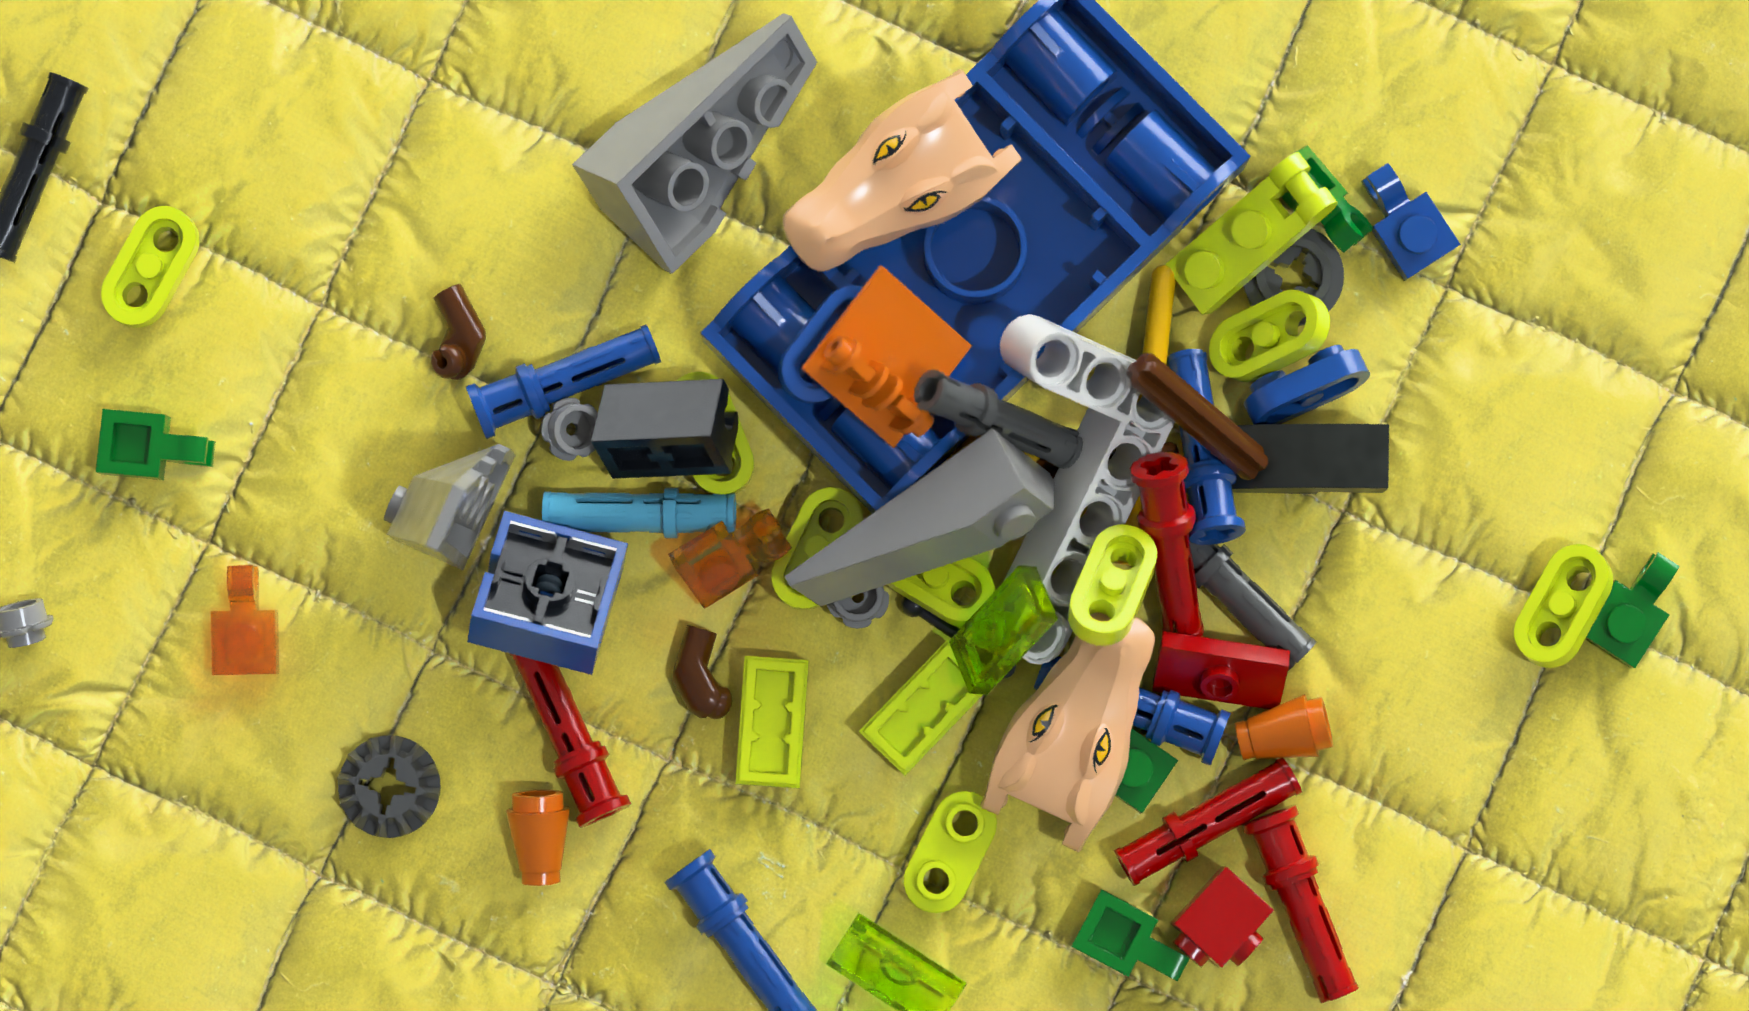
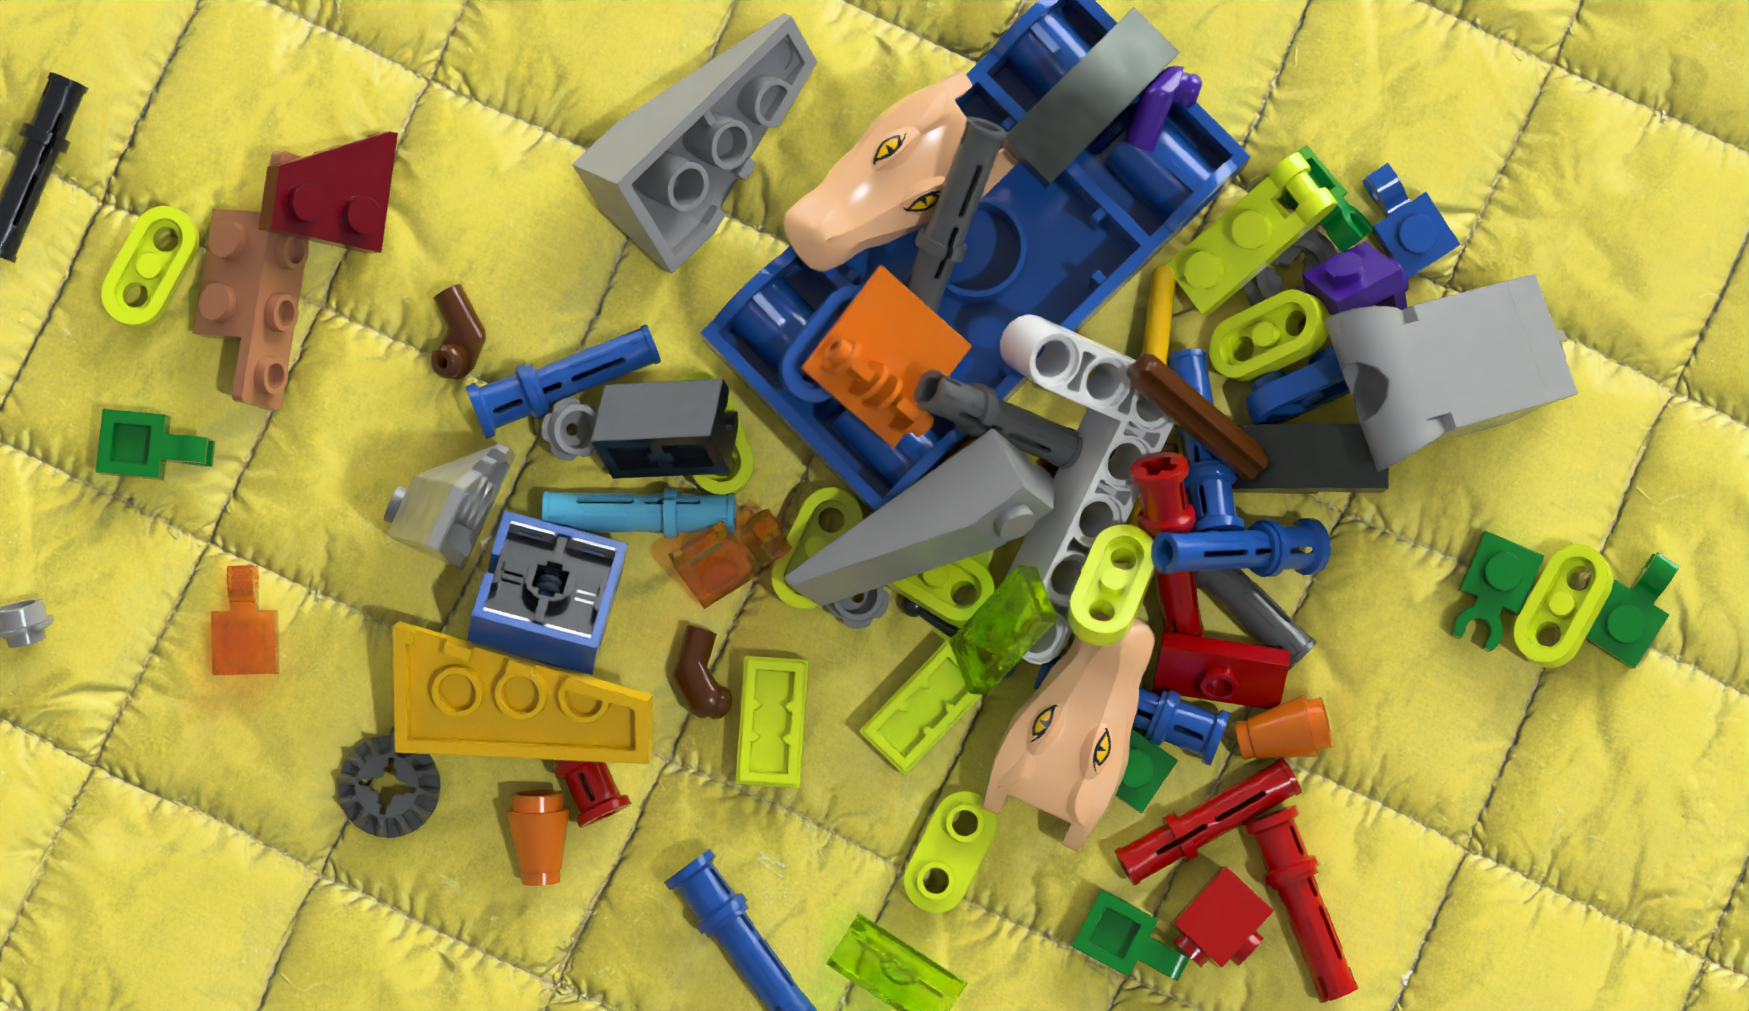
none -> nougat bracket [192,151,309,411]
none -> dark red wing [258,131,398,254]
none -> yellow wing [392,621,653,764]
none -> dark grey pin [905,117,1007,312]
none -> pearl dark grey slope [1001,7,1180,189]
none -> dark purple arm [1124,66,1202,152]
none -> blue pin [1151,518,1331,577]
none -> dark purple bracket [1302,241,1409,315]
none -> light grey piece [1325,274,1578,472]
none -> green plate [1451,531,1545,652]

